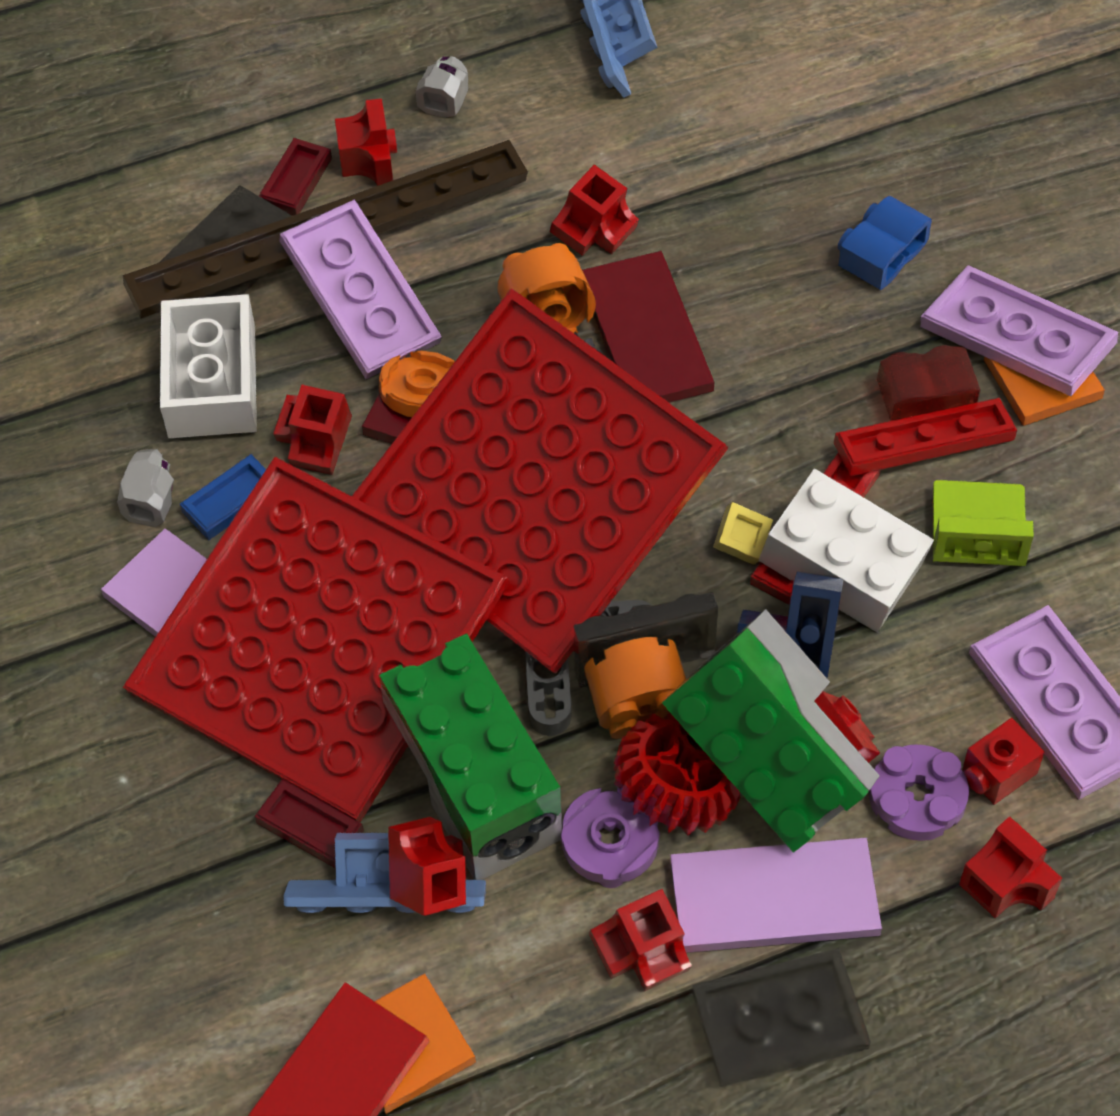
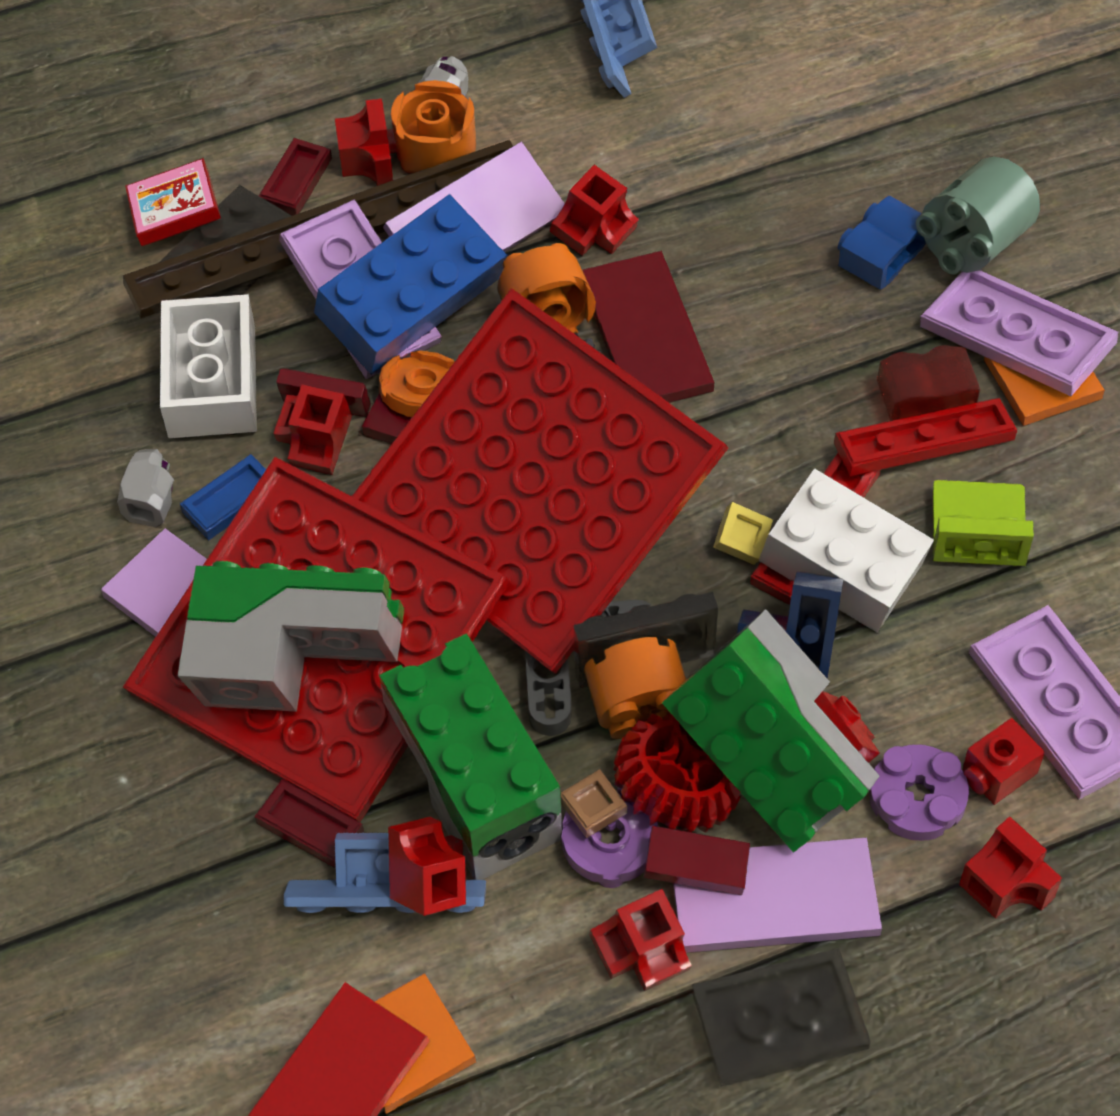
none -> tile [125,158,221,246]
none -> light grey piece [178,561,404,712]
none -> dark red tile [276,368,371,417]
none -> blue brick [314,194,507,375]
none -> lavender tile [383,142,564,252]
none -> orange brick [391,80,477,173]
none -> medium nougat tile [561,769,627,838]
none -> dark red tile [644,826,750,895]
none -> sand green cylinder [916,156,1040,274]

